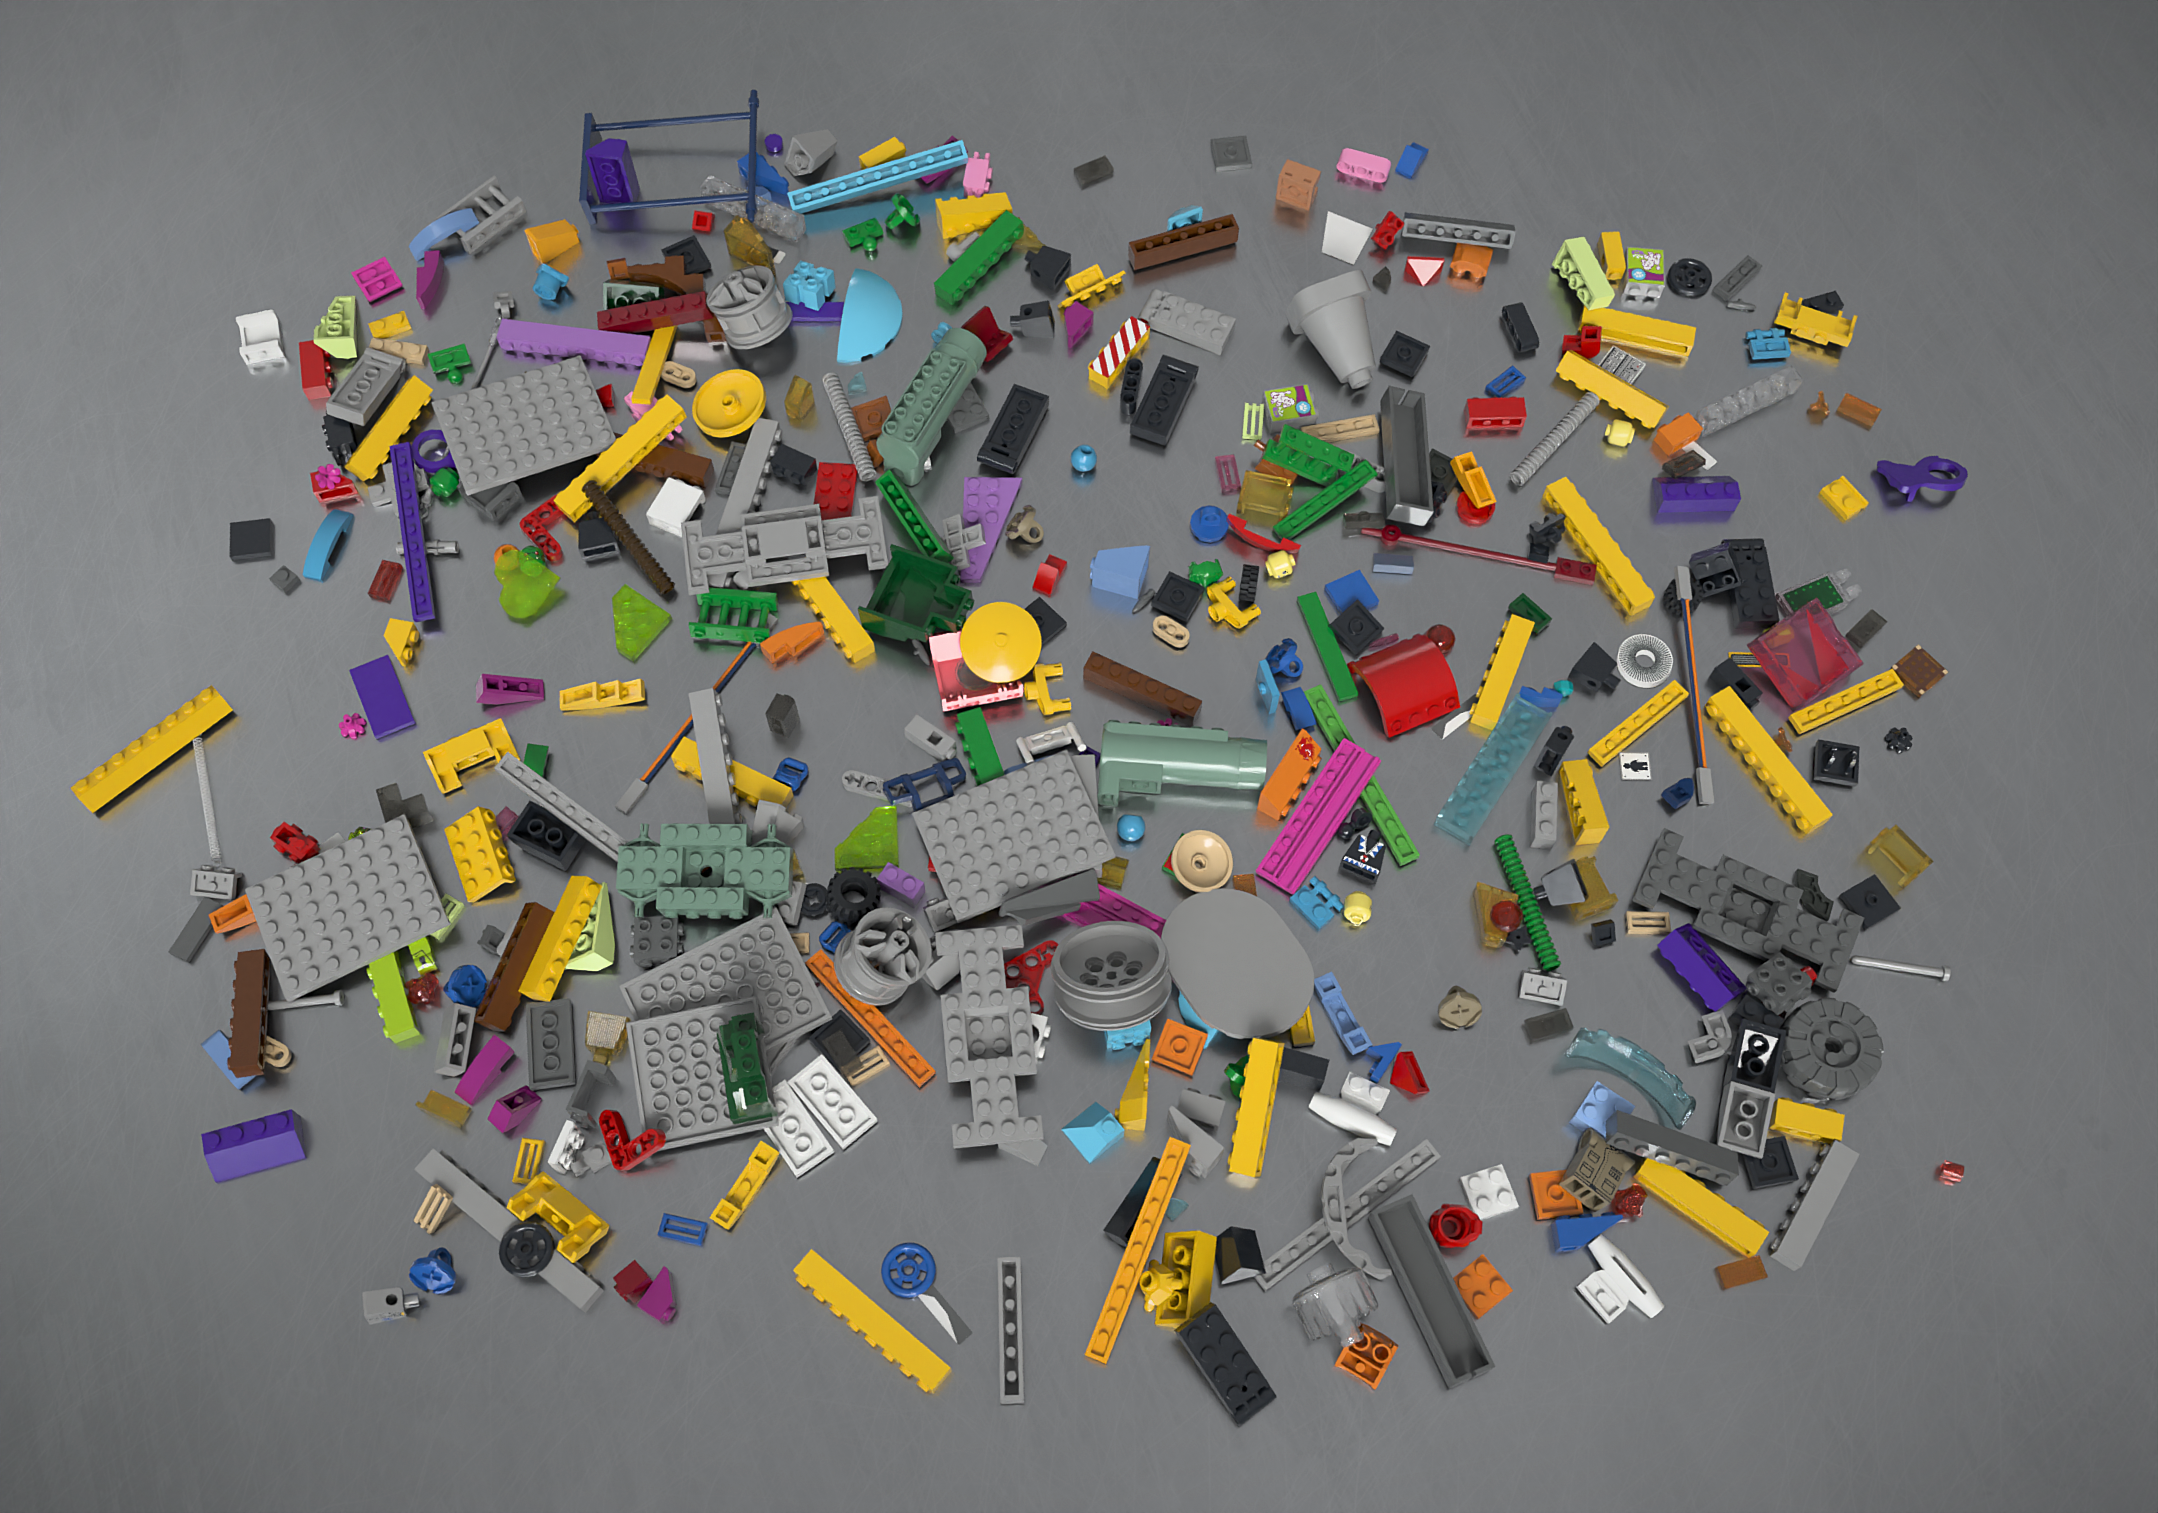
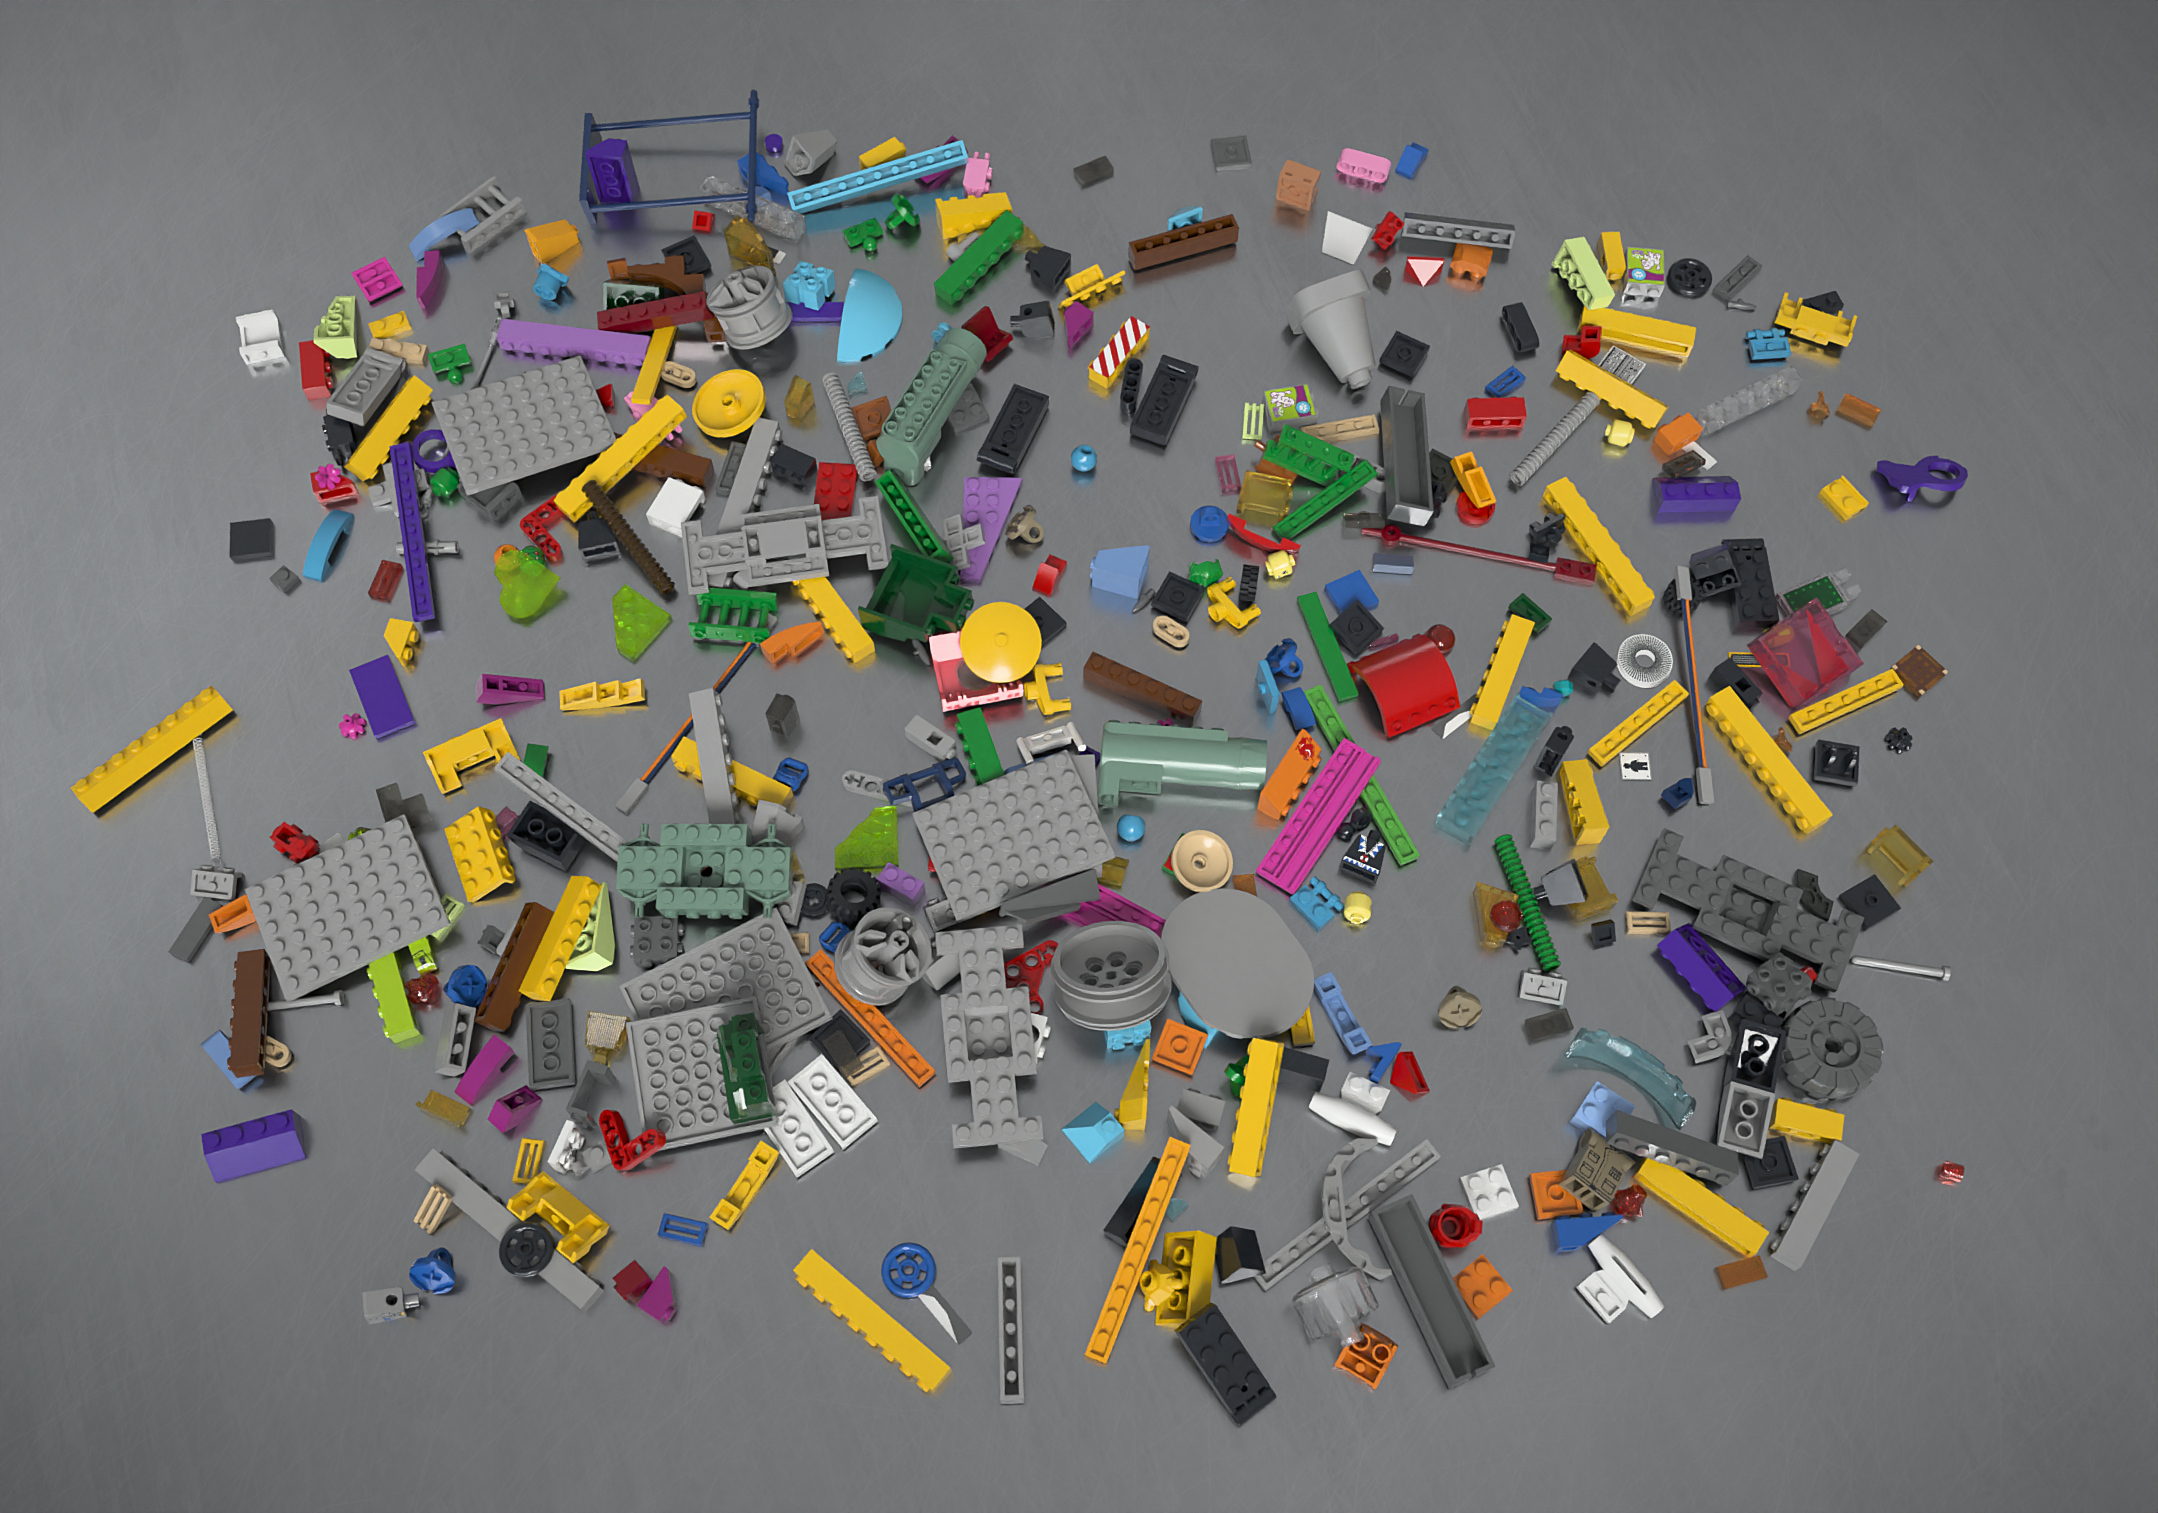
light grey hinge [1137,289,1236,356] -> none

